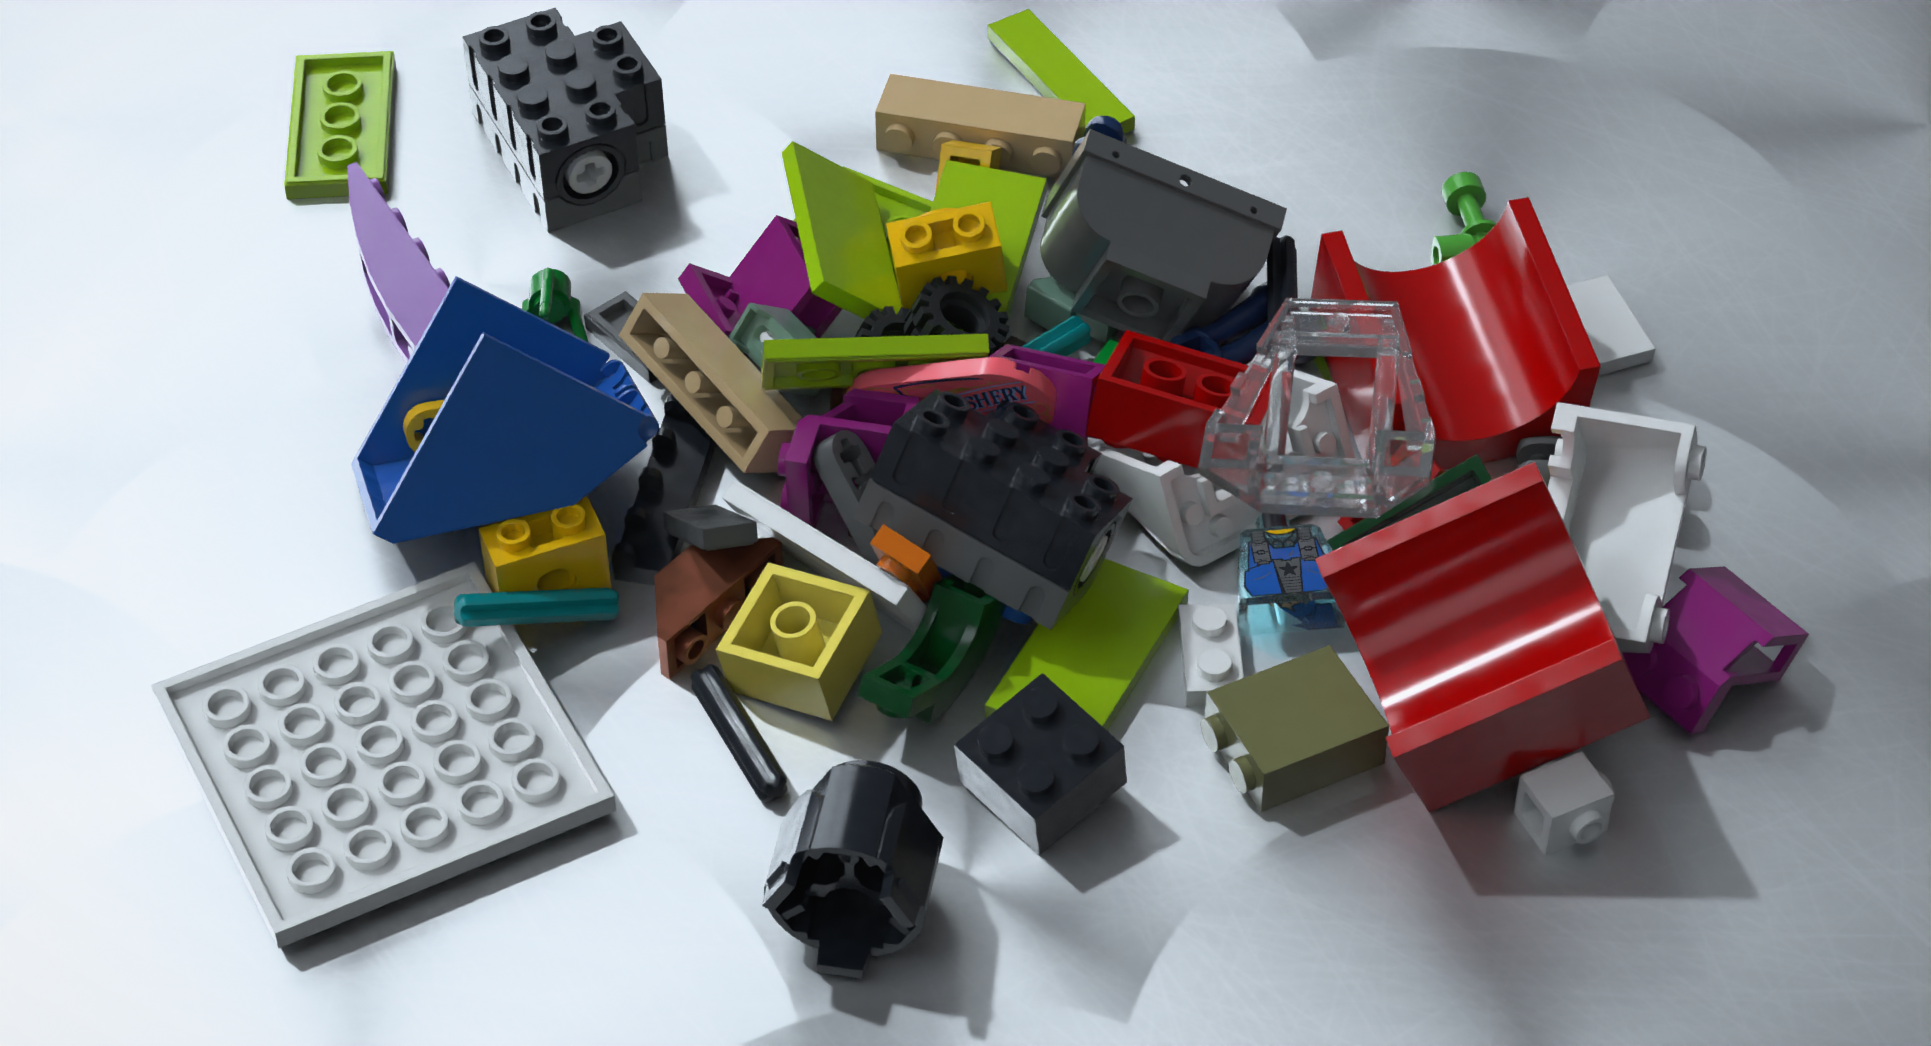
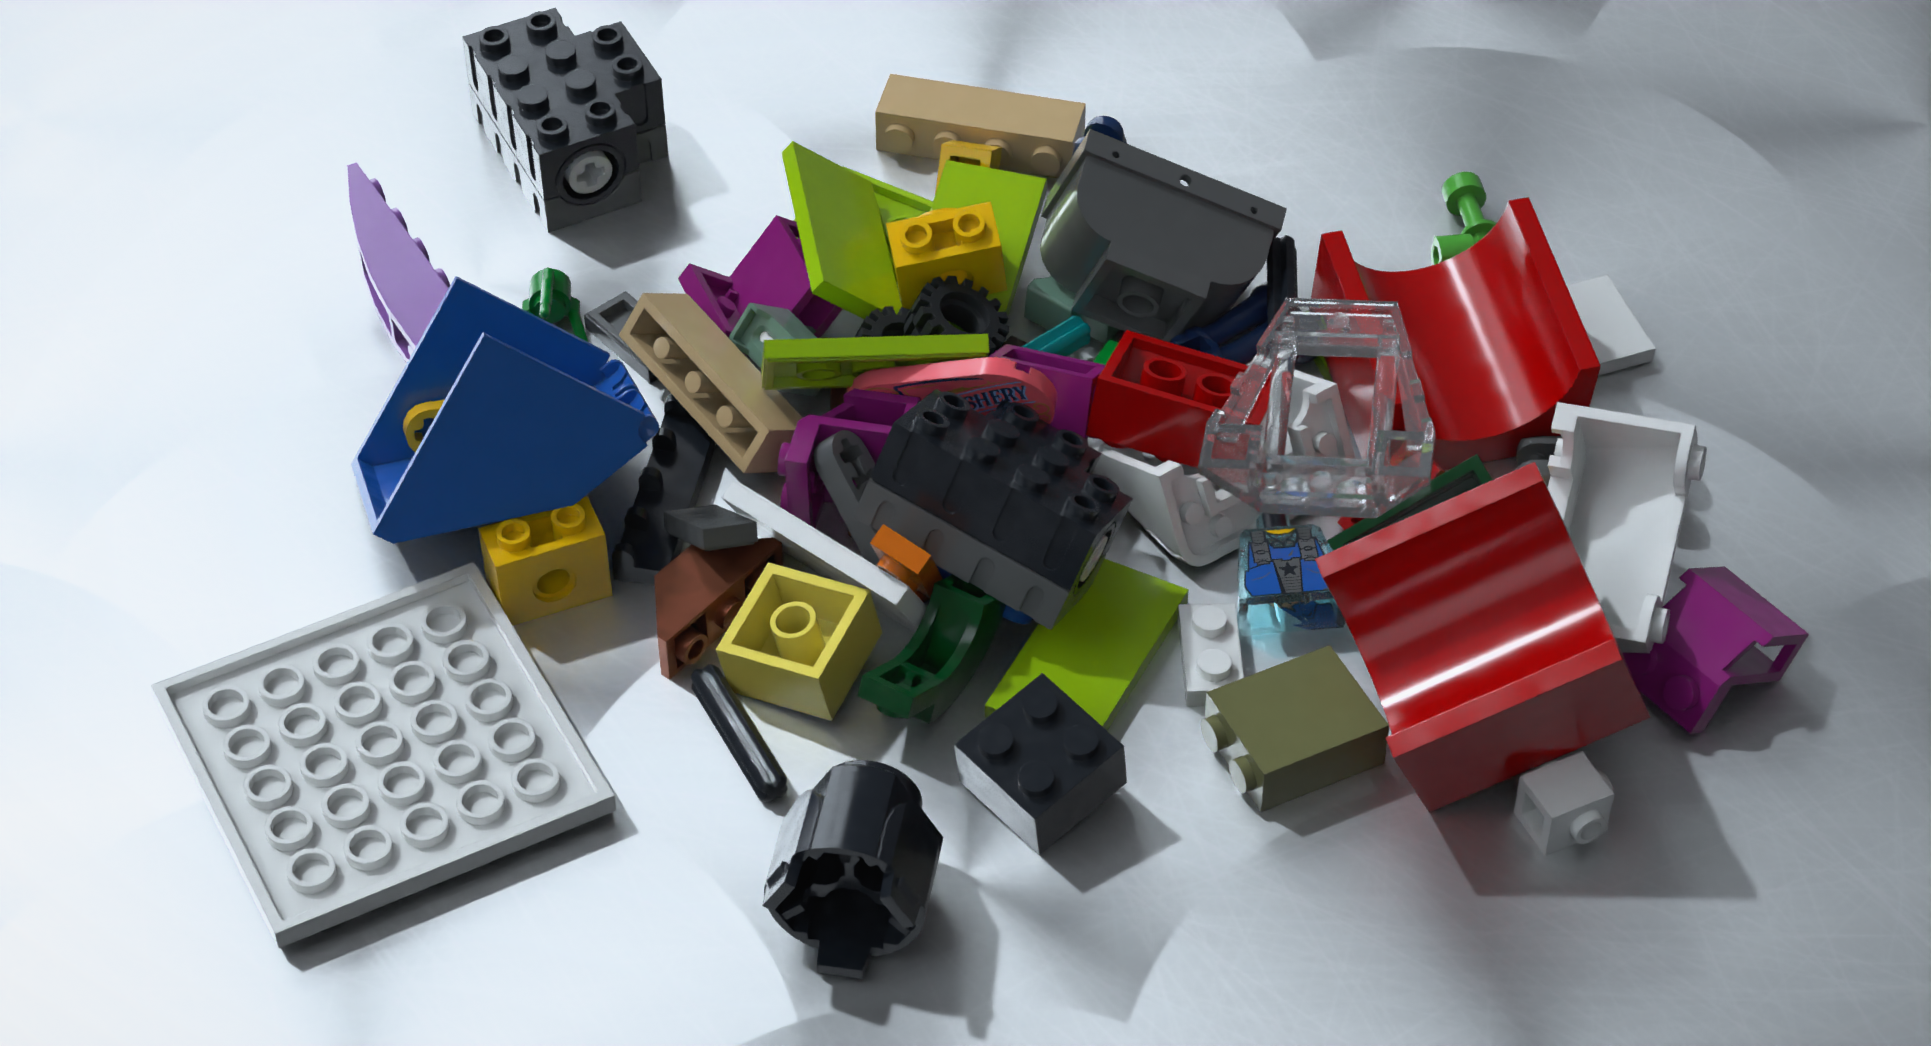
lime tile [284,51,396,199] -> none
teal axle [454,587,619,627] -> none
lime tile [987,9,1135,134] -> none

